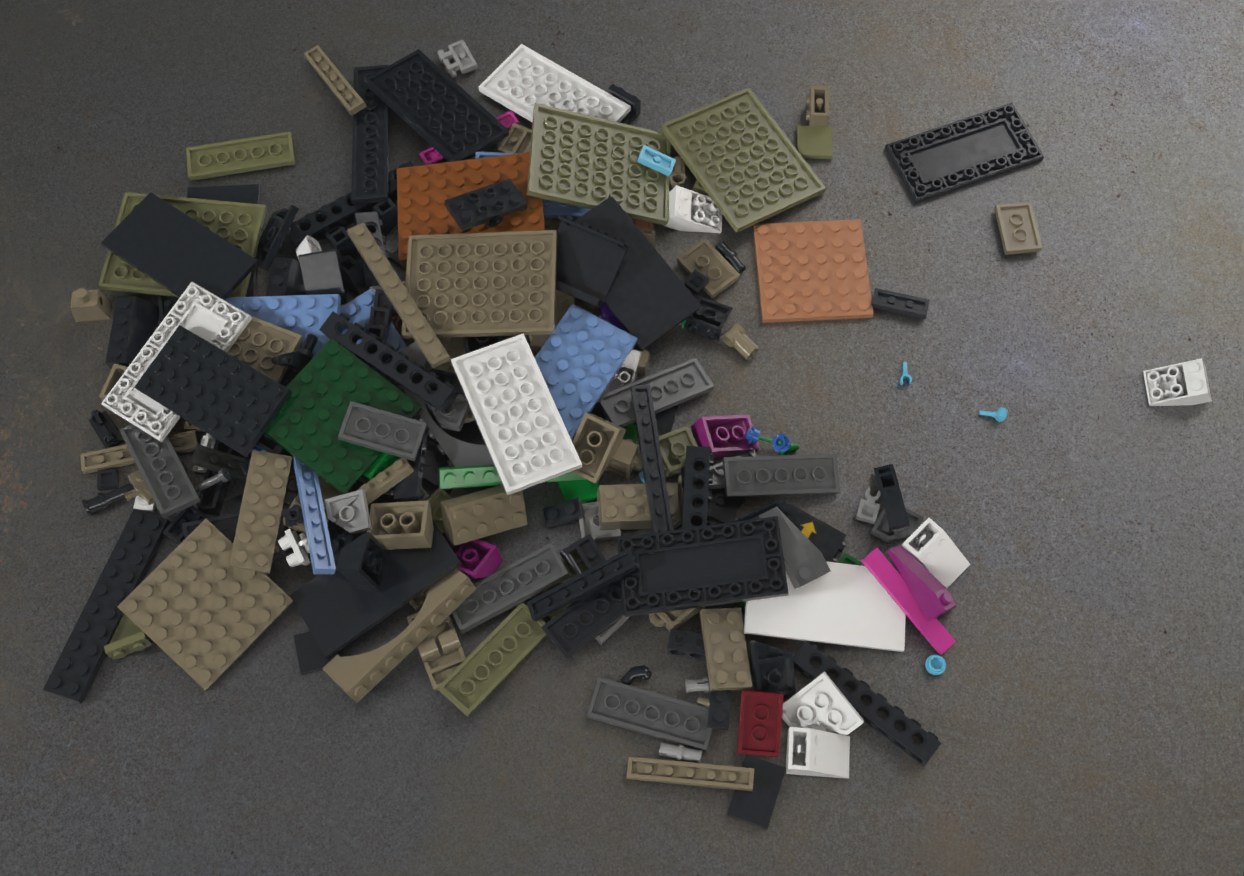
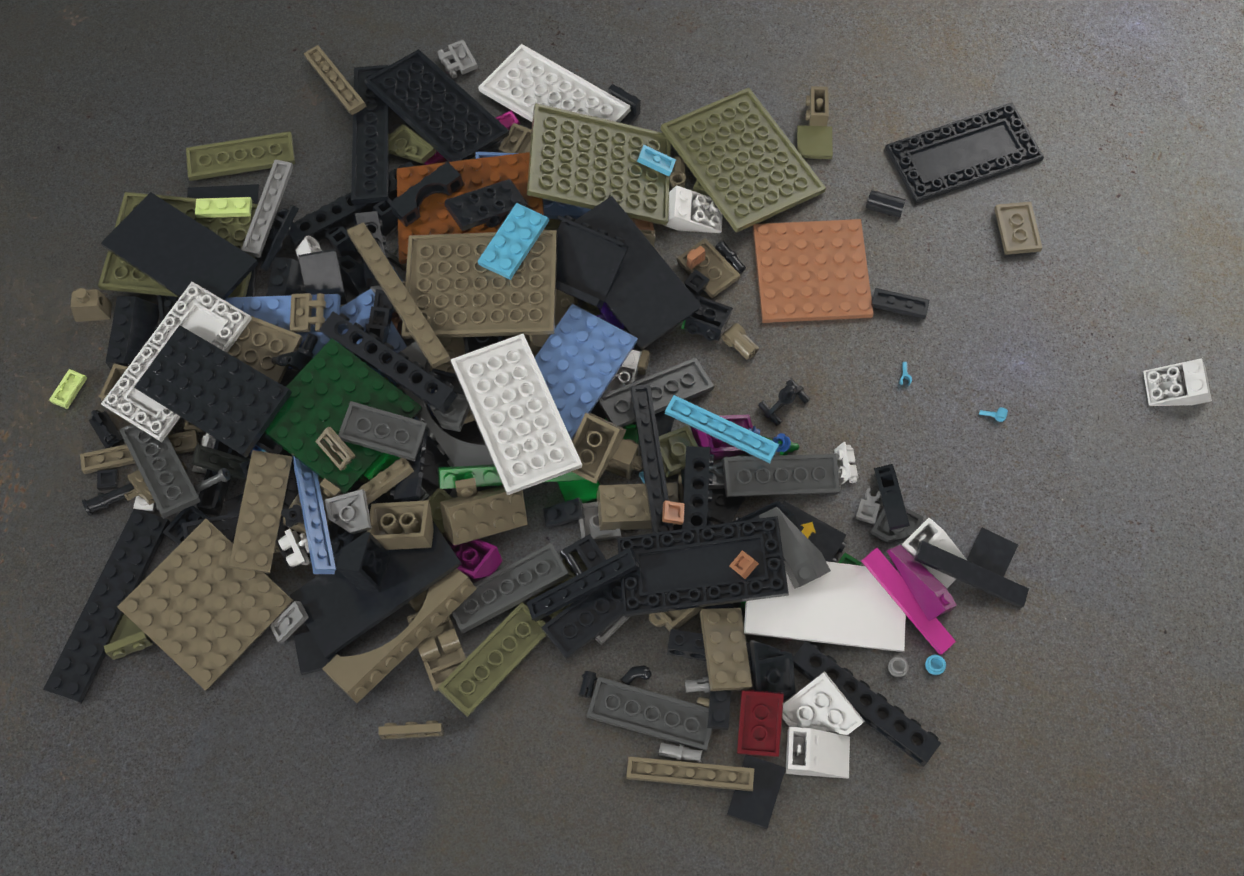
none -> yellowish green plate [49,369,87,409]
none -> yellowish green plate [195,197,252,218]
none -> light grey plate [241,160,293,258]
none -> light grey plate [270,601,309,643]
none -> dark tan plate [290,293,326,333]
none -> dark tan tile [315,427,355,470]
none -> dark tan plate [320,478,342,499]
none -> dark tan plate [379,721,444,740]
none -> olive wing [389,124,437,164]
none -> black arch [389,162,464,227]
none -> dark tan plate [455,478,477,497]
none -> medium azure plate [477,203,549,280]
none -> black pin [579,671,598,698]
none -> nougat plate [662,500,685,525]
none -> medium azure plate [665,395,779,463]
none -> nougat plate [686,246,706,270]
none -> nougat plate [729,550,759,579]
none -> black axle [758,378,810,427]
none -> white hinge [834,442,859,485]
none -> black brick [866,190,906,218]
none -> light grey plate [888,657,909,677]
none -> black tile [914,540,1029,608]
none -> black tile [967,527,1018,577]

